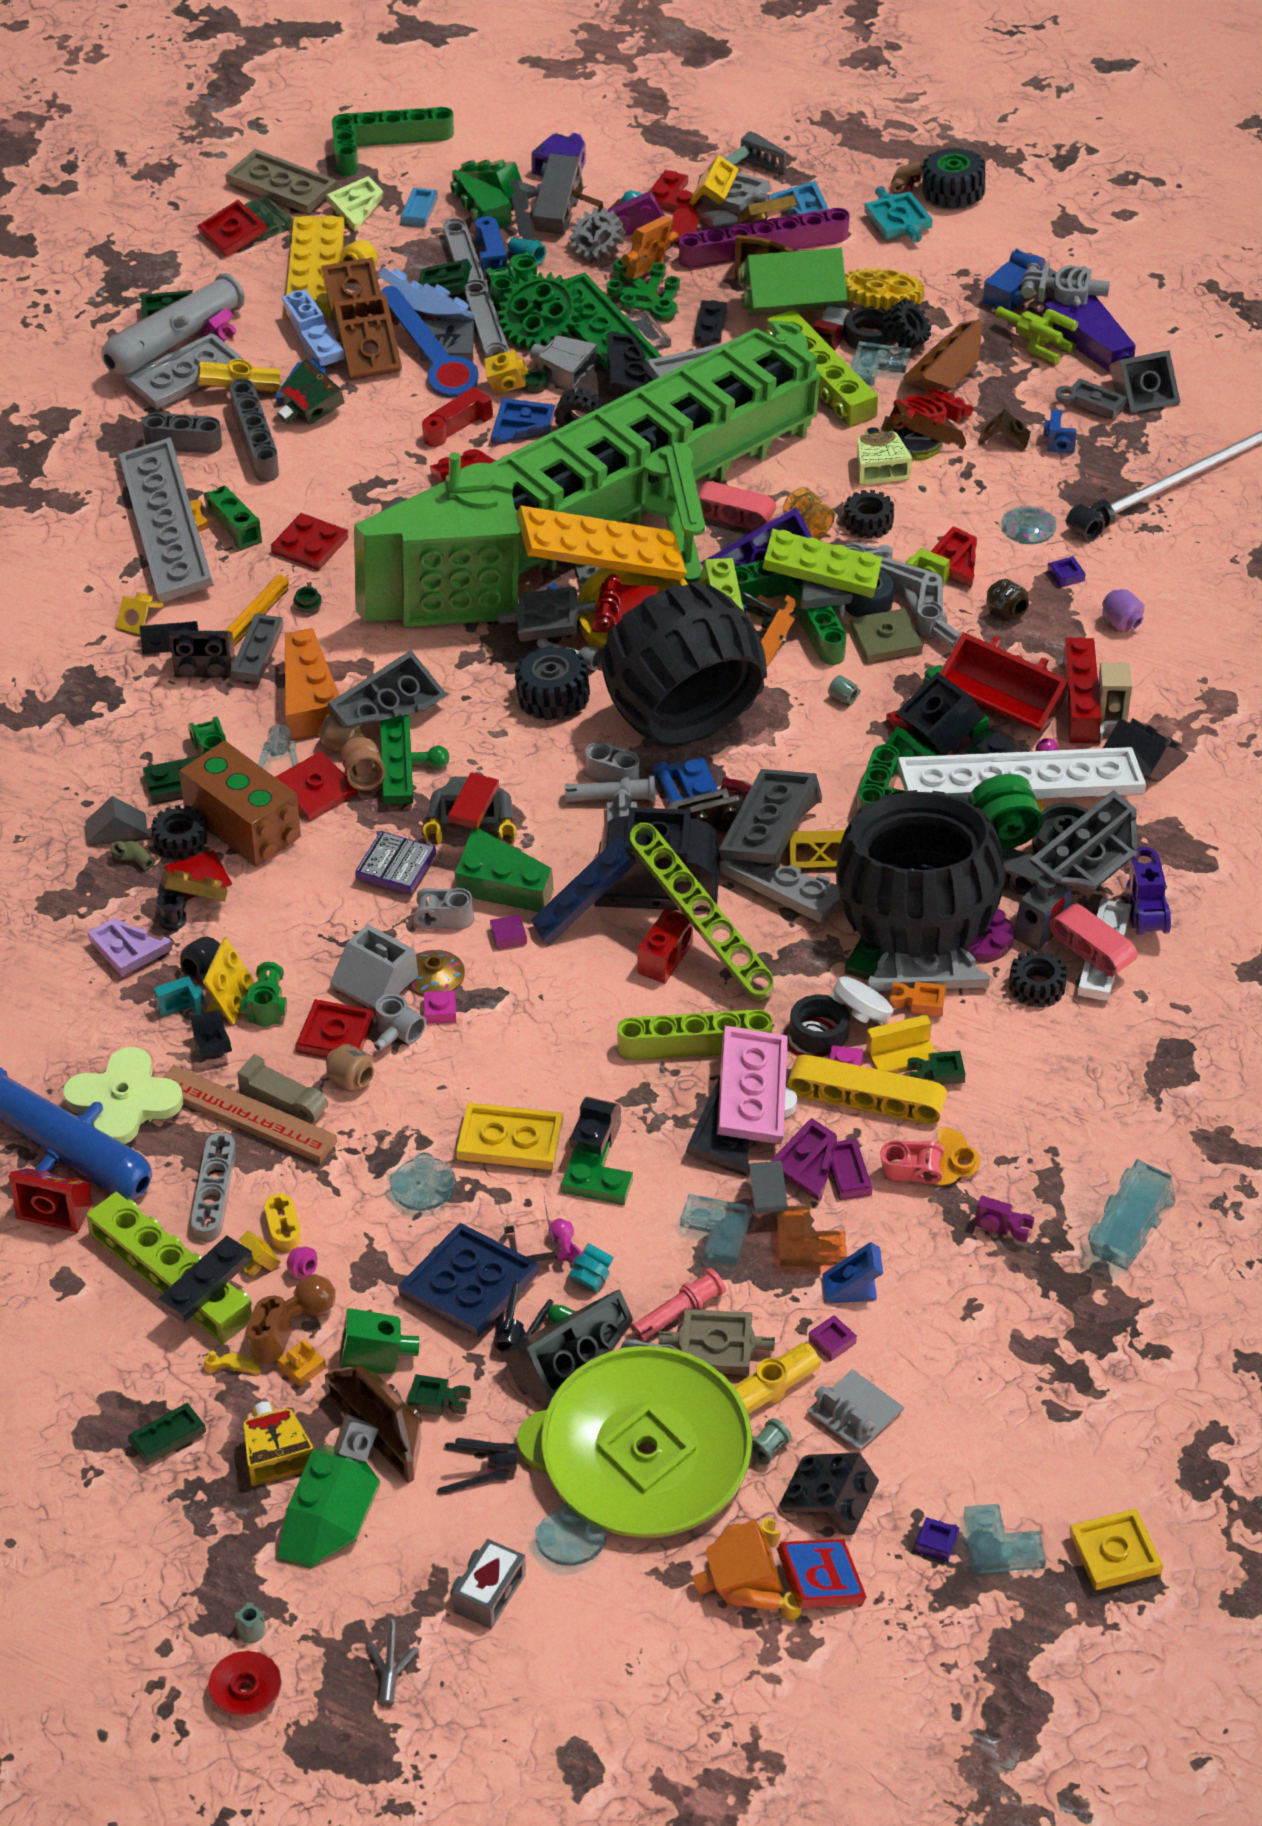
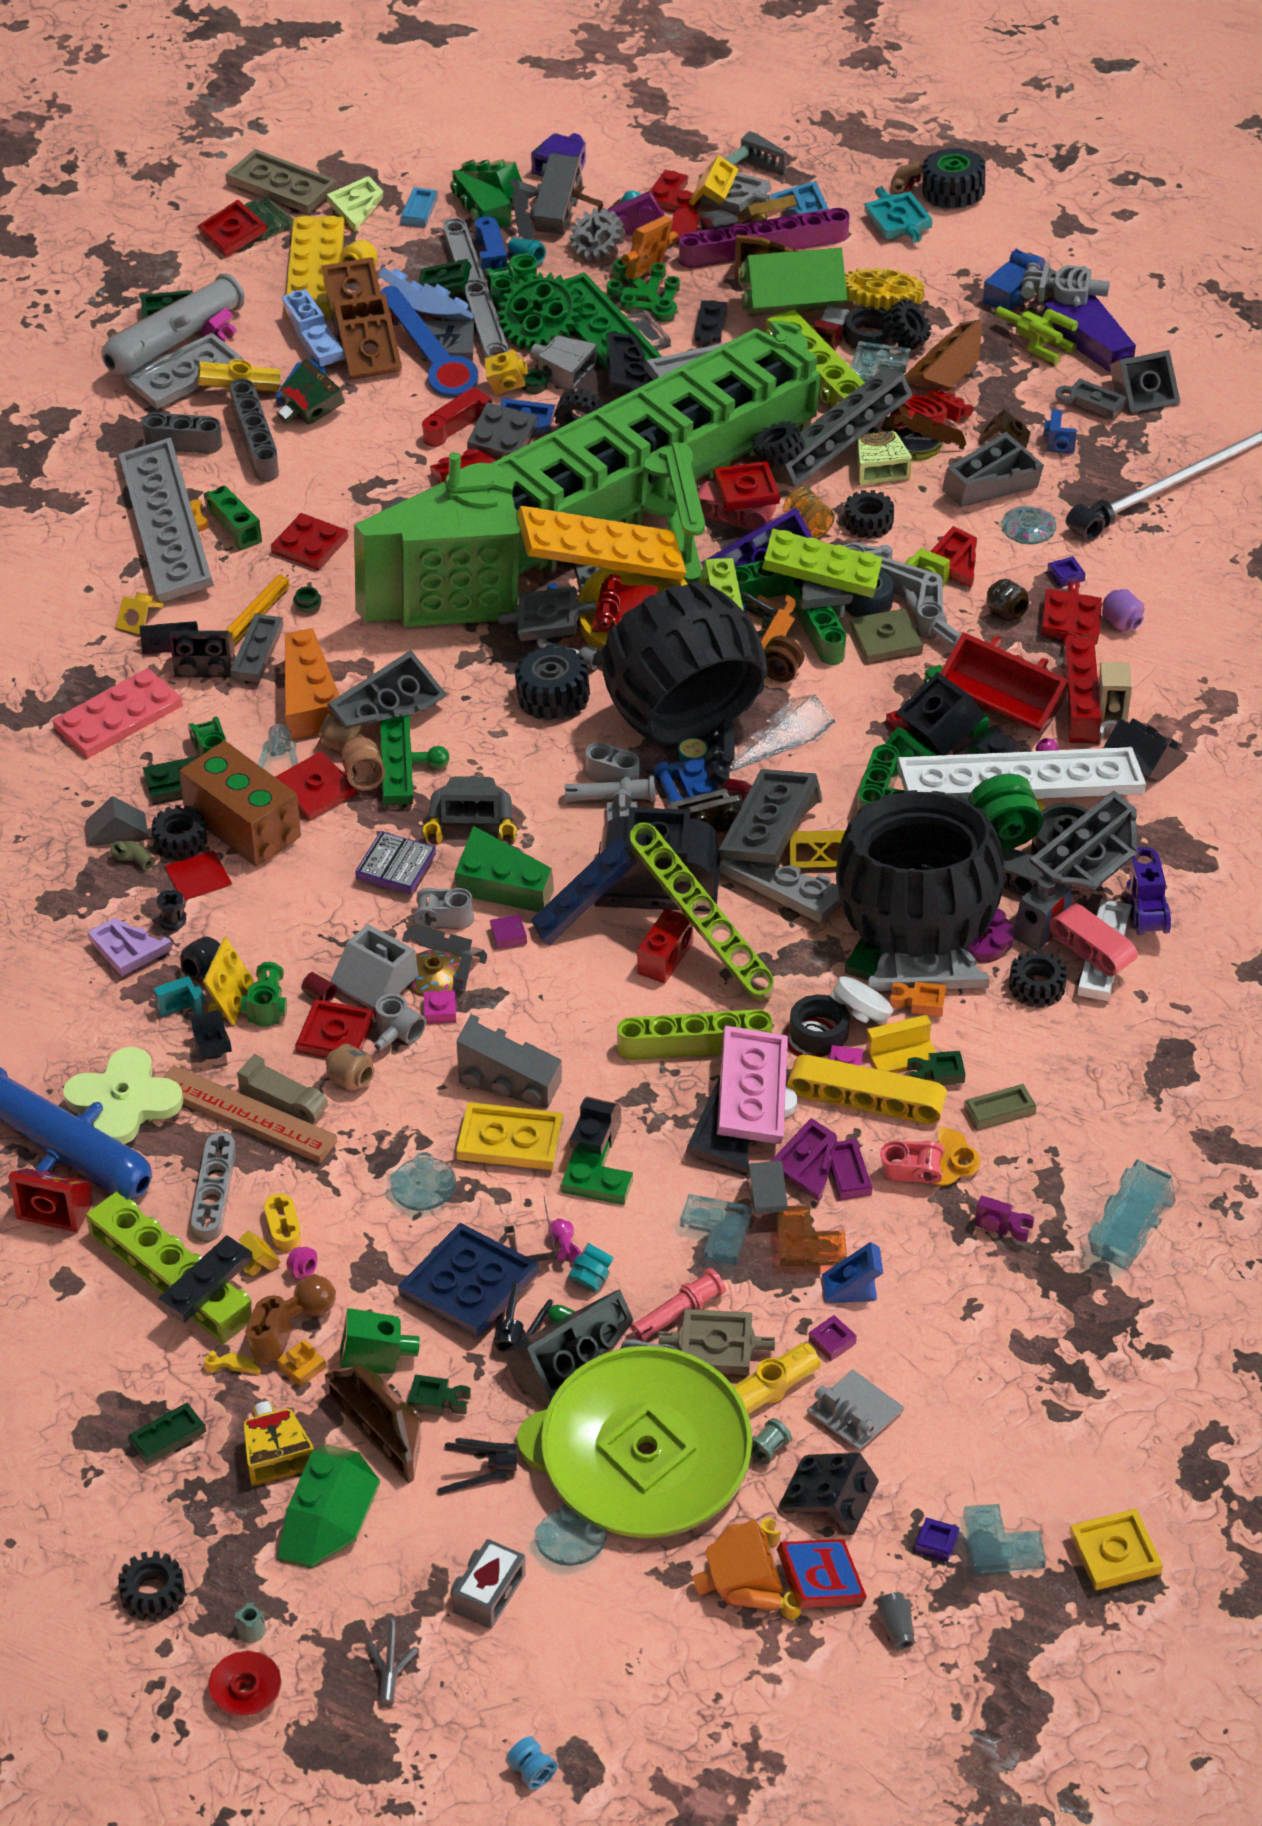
pearl gold wing [160,870,228,902] -> none
green beam [332,107,454,176] -> none
flat silver bracket [334,1414,378,1462] -> none
red tile [448,772,499,829] -> none
sand green hose [828,675,861,706] -> none
none -> coral plate [52,668,183,759]
none -> black tyre [118,1551,185,1622]
none -> dark red hinge [301,972,337,1002]
none -> dark grey piece [402,924,487,991]
none -> dark grey wedge [456,1014,562,1108]
none -> dark grey plate [467,402,538,458]
none -> dark azure wheel [506,1736,558,1790]
none -> light yellow tile [678,738,708,762]
none -> black hinge [706,718,735,787]
none -> red plate [713,461,780,512]
none -> clear wedge [730,694,836,772]
none -> black tyre [751,421,805,468]
none -> reddish brown wheel [764,636,805,682]
none -> dark grey brick [770,368,913,487]
none -> dark grey cone [875,1592,915,1650]
none -> dark grey wedge [942,432,1044,507]
none -> olive tile [964,1083,1037,1131]
none -> red plate [1041,581,1102,653]

